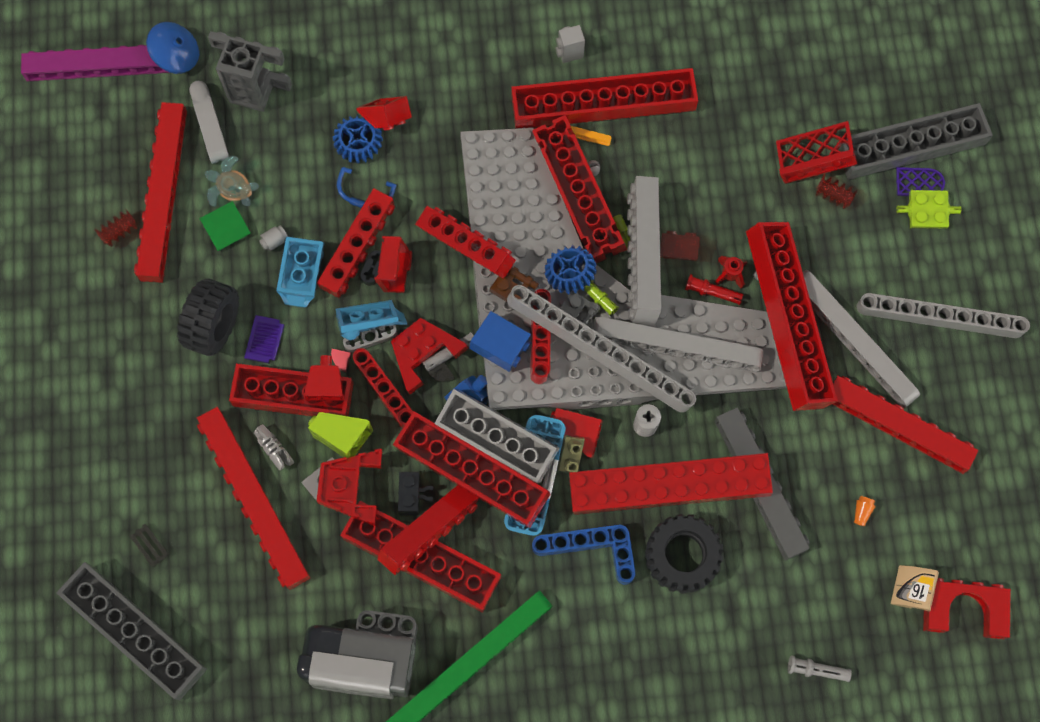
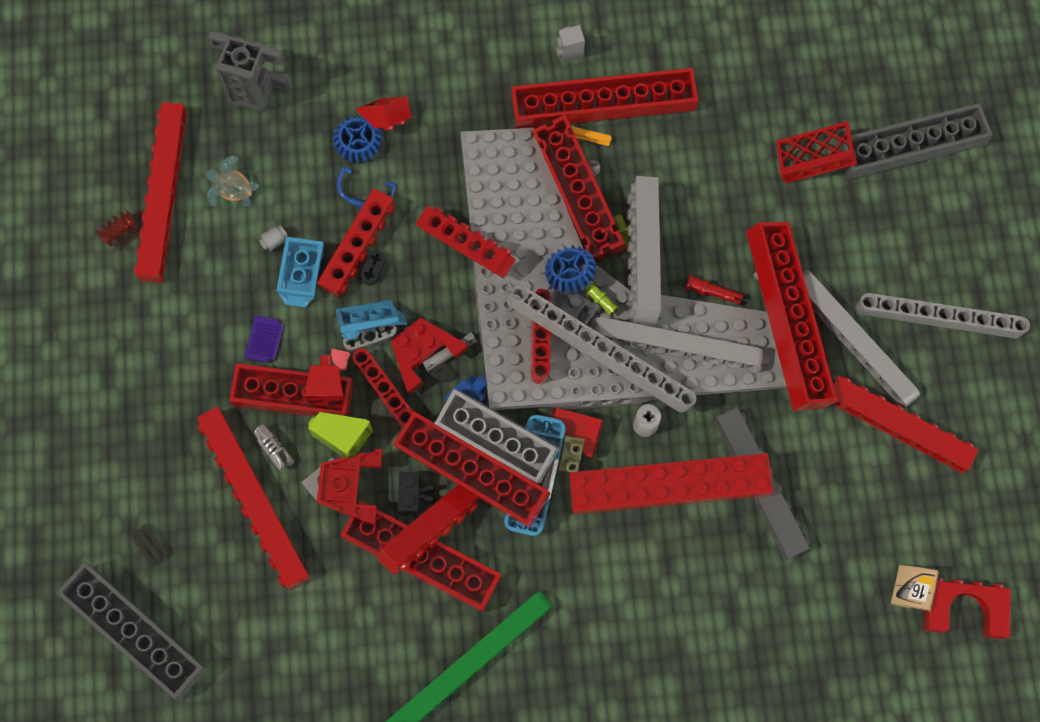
magenta brick [21,45,170,81] -> none
blue dish [146,22,199,74] -> none
black tyre [177,278,239,356] -> none
light grey piece [189,81,230,164] -> none
green slope [199,201,251,251] -> none
piece [297,610,418,699] -> none
red piece [374,236,412,293] -> none
blue brick [469,311,532,372] -> none
reddish brown plate [489,266,539,302] -> none
blue beam [532,525,635,585] -> none
black tyre [645,514,723,594] -> none
clear red brick [660,231,700,261] -> none
red brick [715,256,748,289] -> none
light grey pin [788,655,852,682] -> none
clear red piece [816,173,858,210] -> none
orange cone [854,496,876,527] -> none
dark purple window [896,167,945,196] -> none
lime plate [896,190,961,229] -> none

